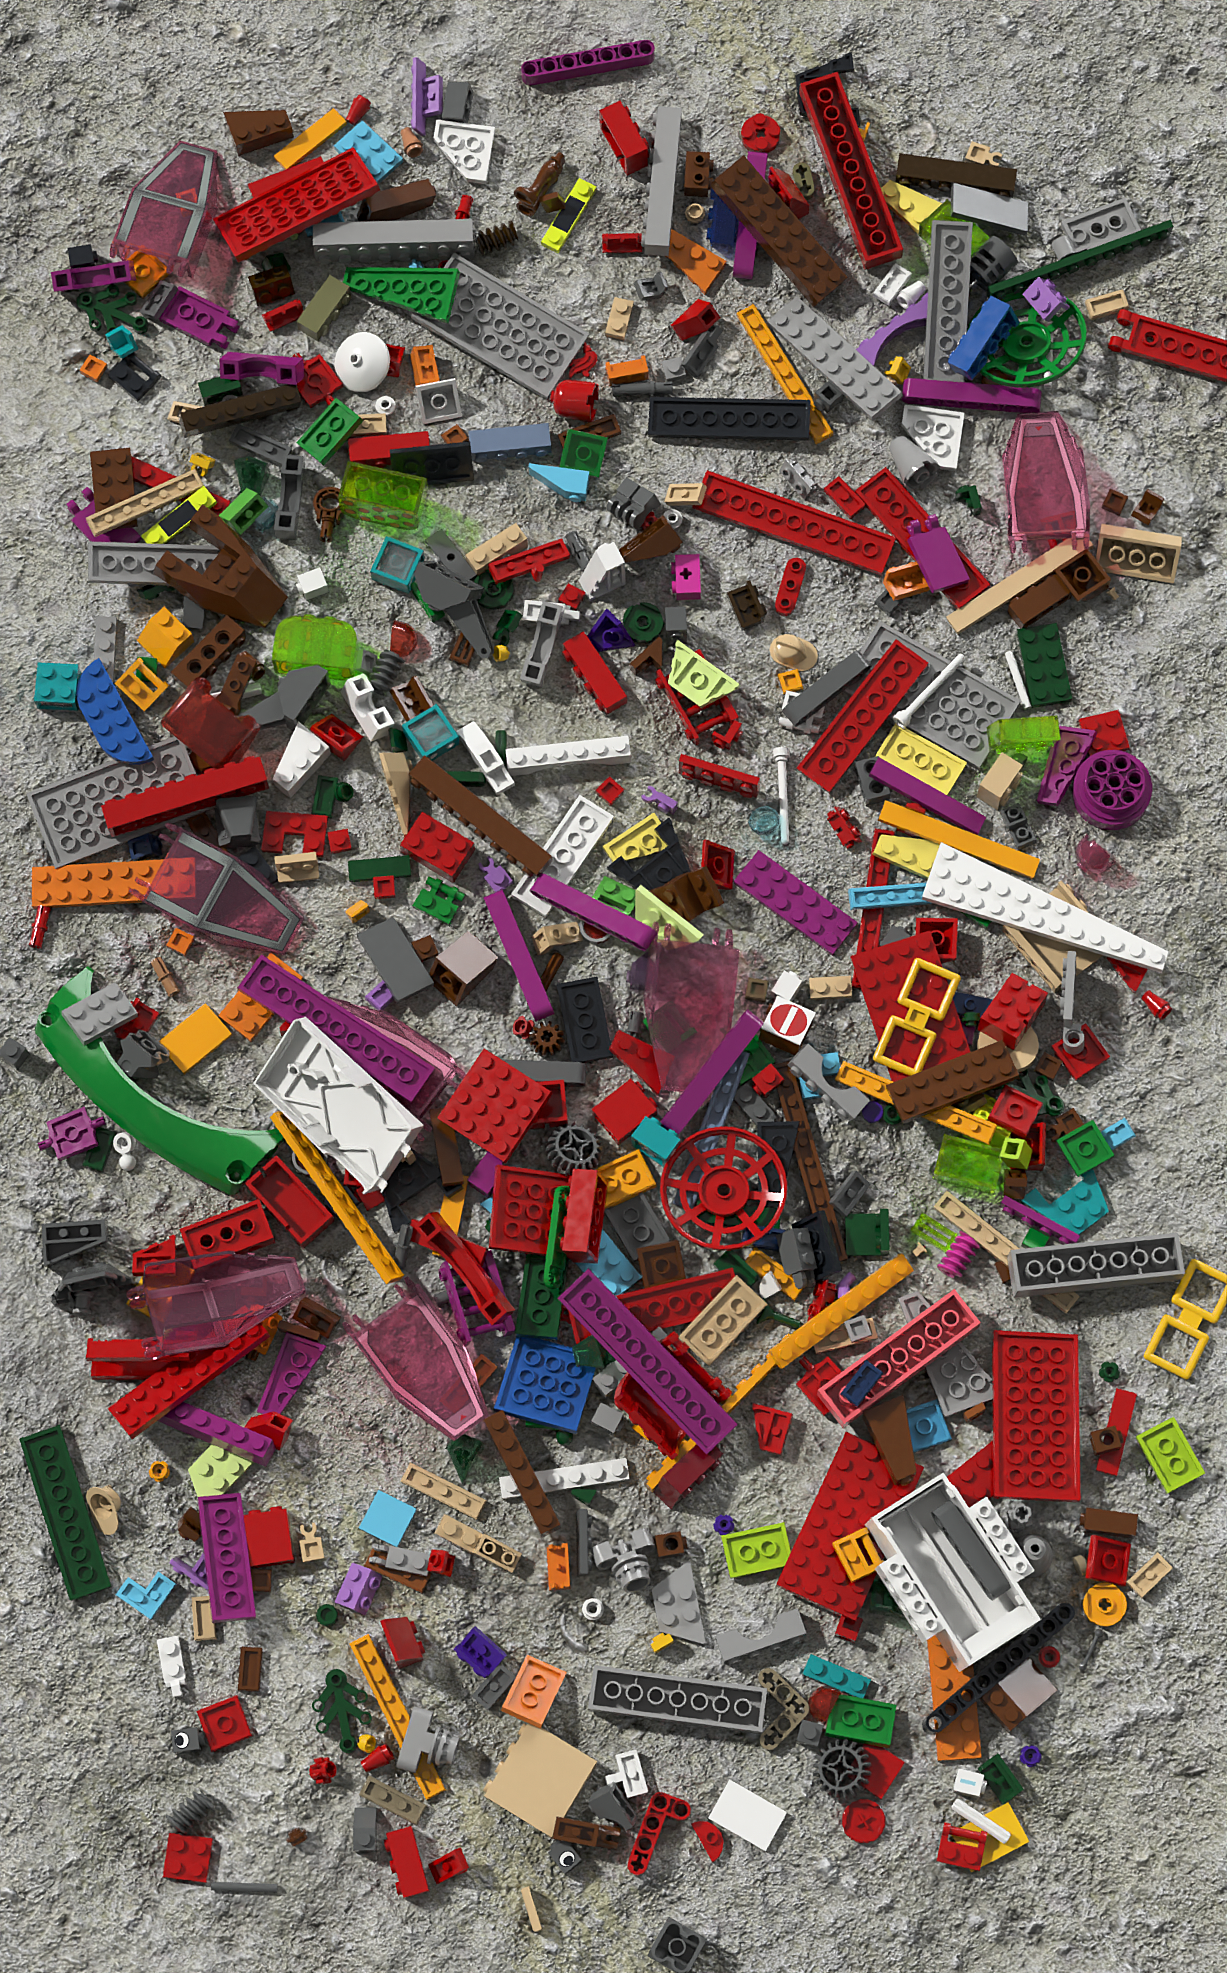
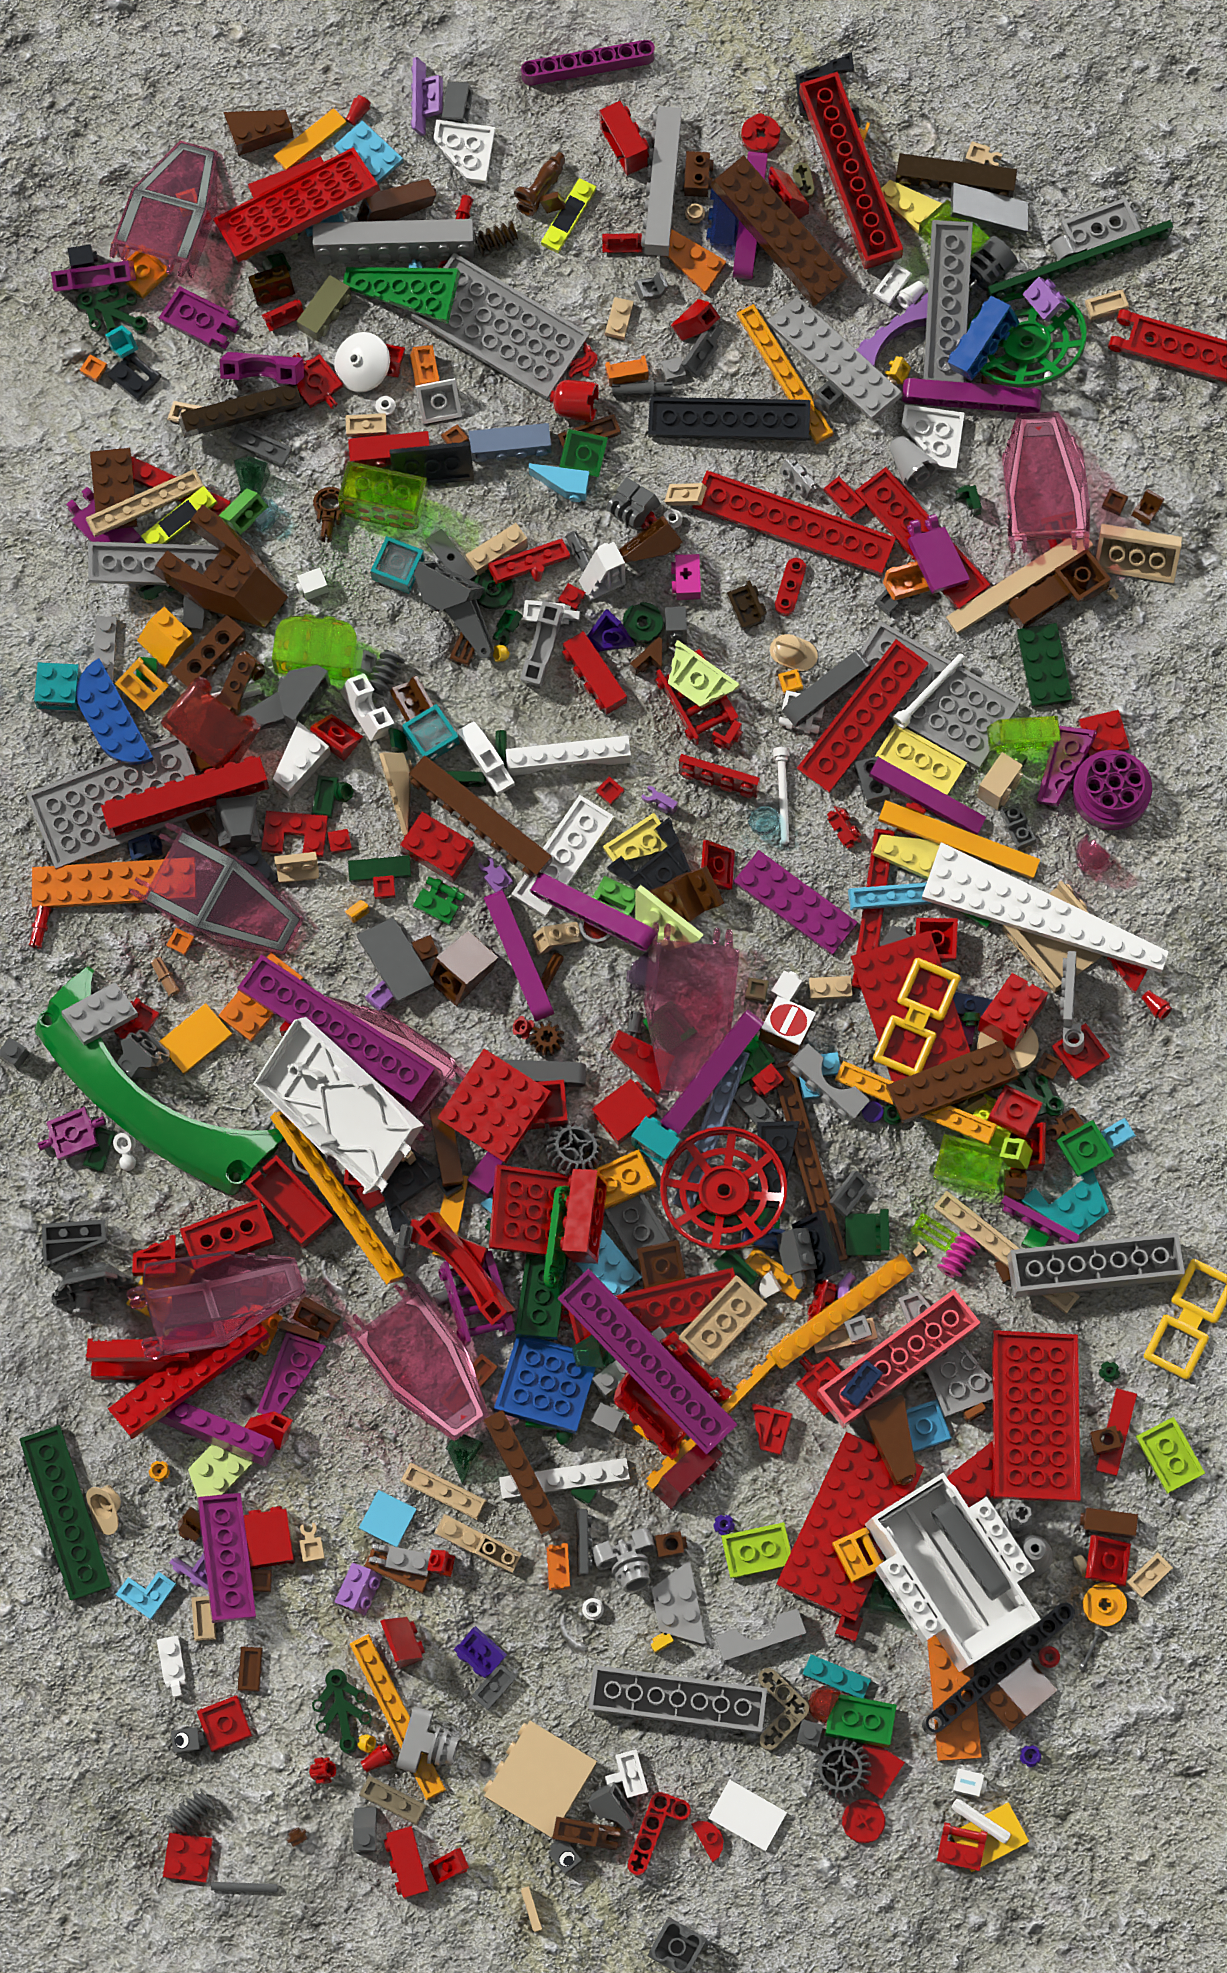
dark grey plate [140,280,178,321] -> none
yellow tile [189,452,216,477] -> none
dark green panel [198,377,243,406] -> none
dark grey arch [274,454,305,540] -> none
green plate [296,398,364,466] -> none
dark green tile [316,1604,338,1627] -> none
clear red helmet [390,620,418,657] -> none
nougat cone [400,127,423,158] -> none
green slope [410,582,445,623] -> none
orange plate [501,1655,567,1729] -> none
black plate [557,976,613,1063] -> none
dark green piece [756,1298,801,1329] -> none
dark green hinge [977,1753,1024,1805] -> none
white bar [1005,651,1032,710] -> none

